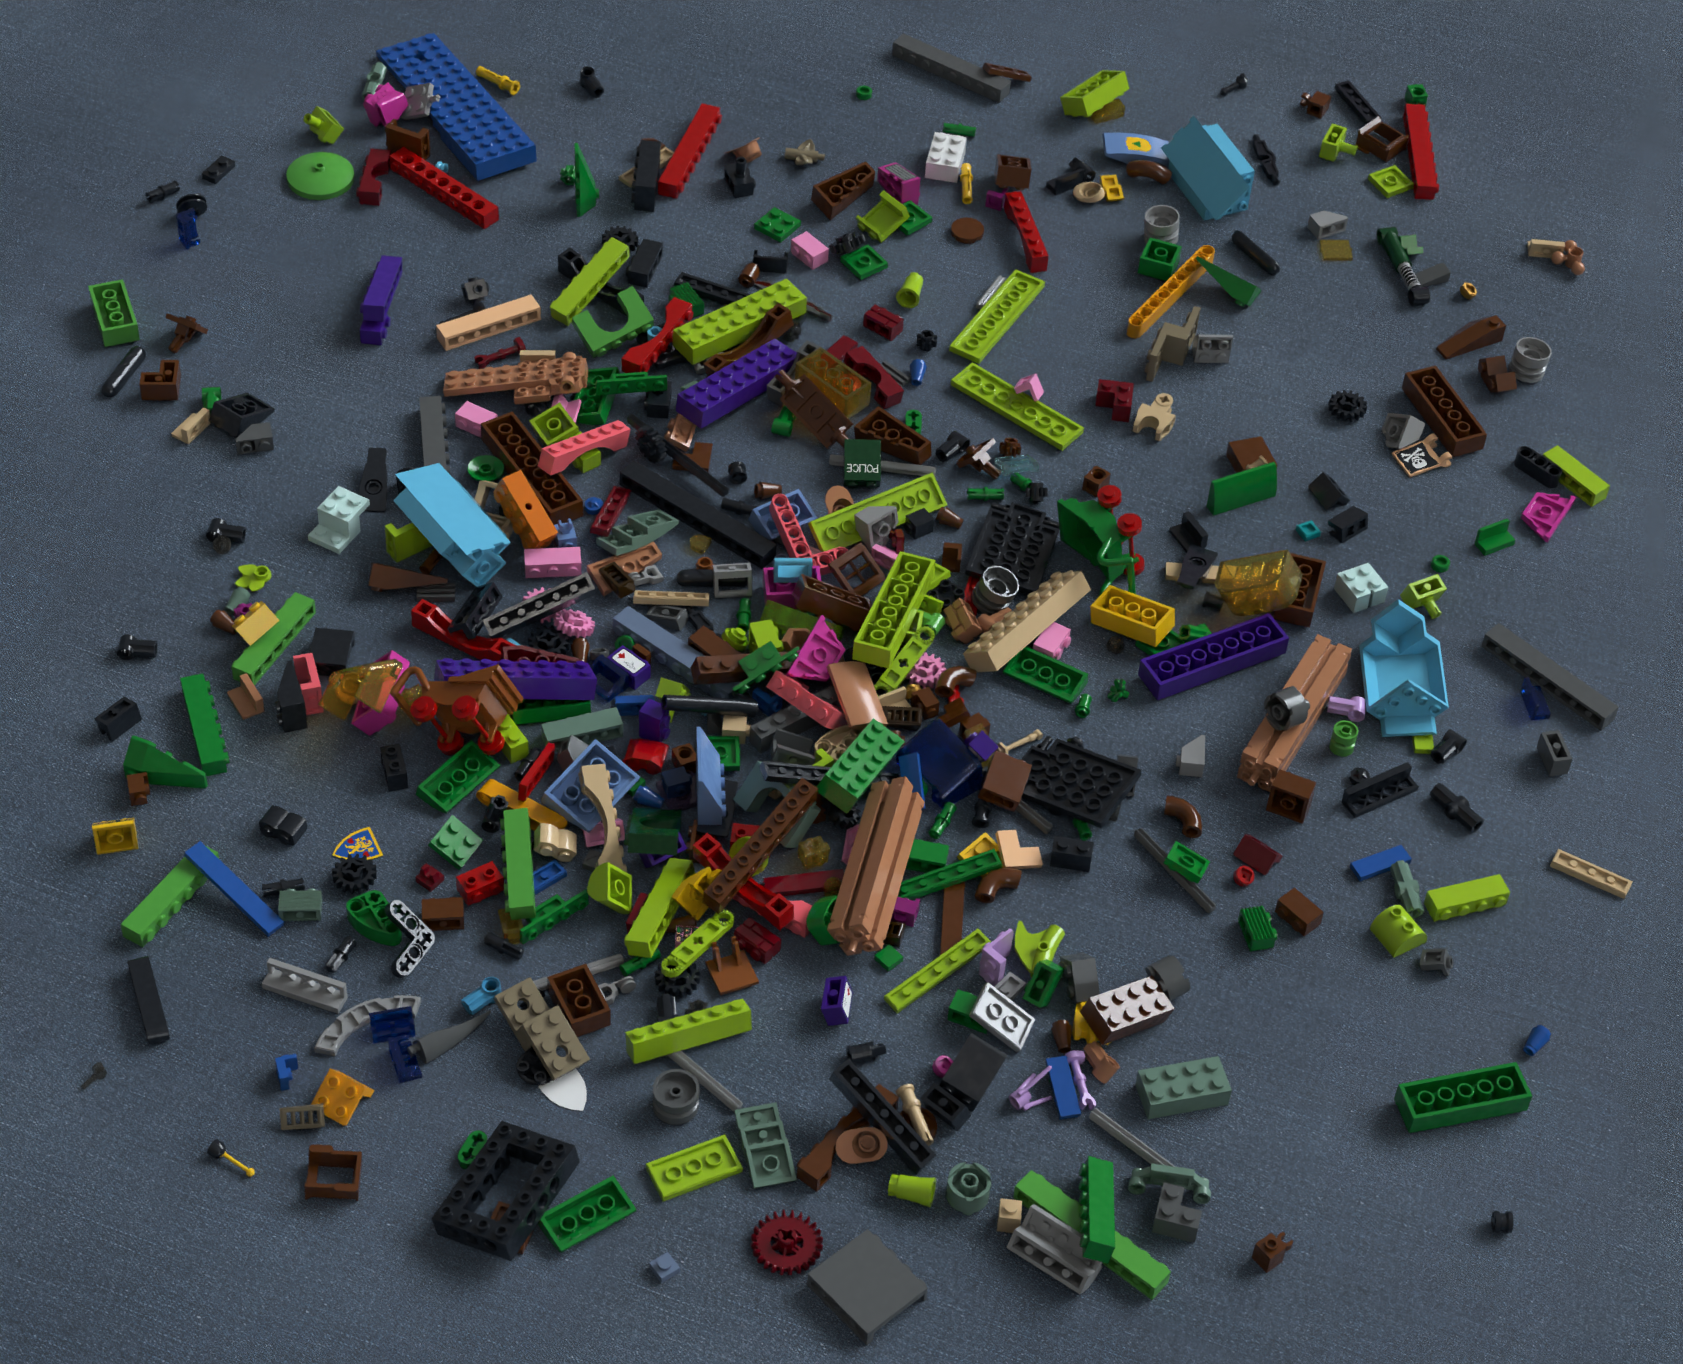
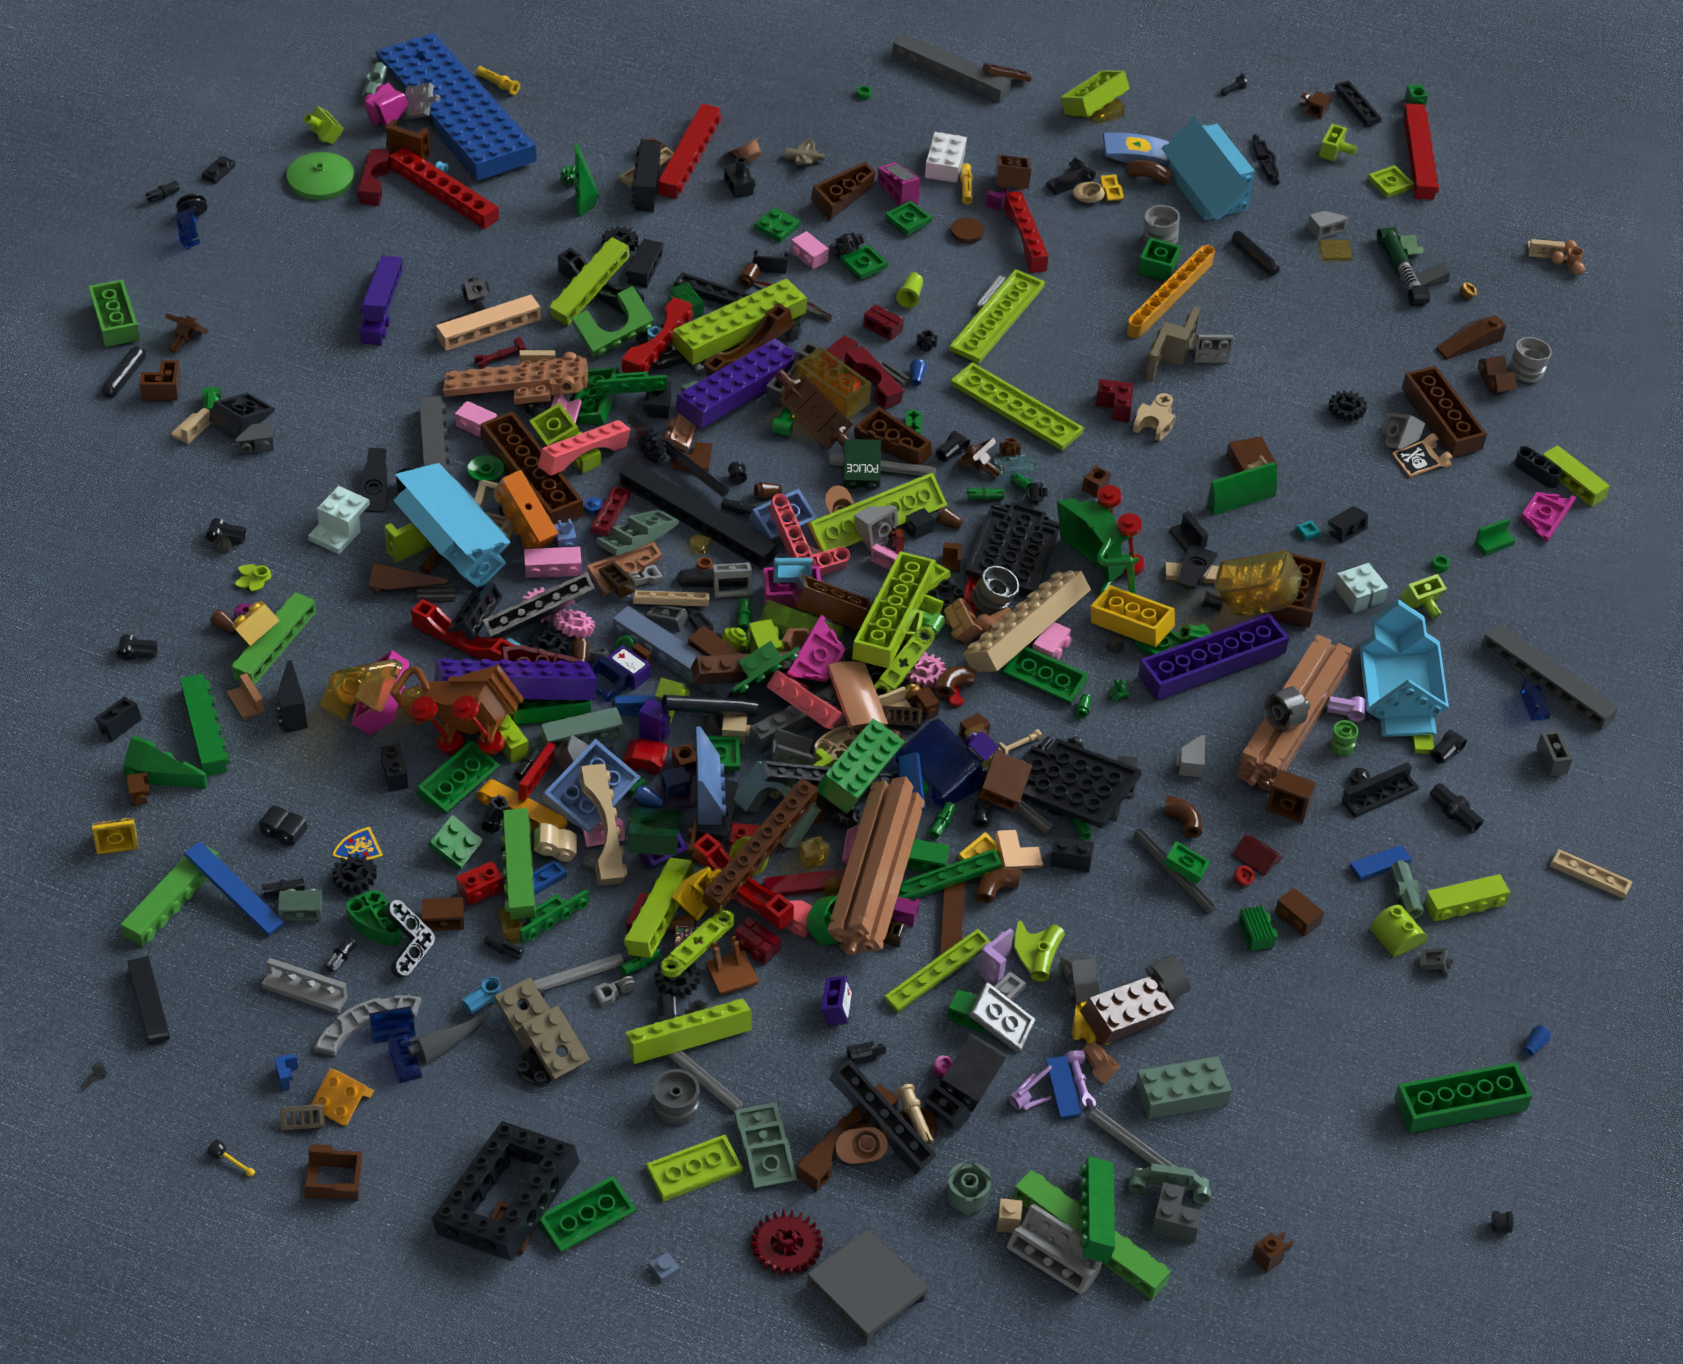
sand green cone [224,587,251,615] -> none
coral window [293,653,324,715] -> none
black panel [309,628,355,677] -> none
dark red tile [415,863,445,892] -> none
green beam [458,1130,487,1170] -> none
white sticker [538,1069,587,1111] -> none
reddish brown brick [547,964,611,1037] -> none
black piece [580,66,604,98] -> none
lime brick [587,862,632,915] -> none
blue bracket [752,688,782,717] -> none
reddish brown piece [828,542,886,596] -> none
lime panel [856,190,910,243] -> none
green tile [874,944,903,972] -> none
lime plant [888,1174,936,1208] -> none
reddish brown tile [930,697,971,734] -> none
green pin [942,122,976,137] -> none
bright pink panel [1014,373,1044,402] -> none
green brick [1023,959,1065,1008] -> none
reddish brown cone [1051,1020,1072,1053] -> none
green wedge [1196,256,1261,307] -> none
black panel [1308,472,1351,510] -> none
reddish brown piece [1355,116,1409,162] -> none

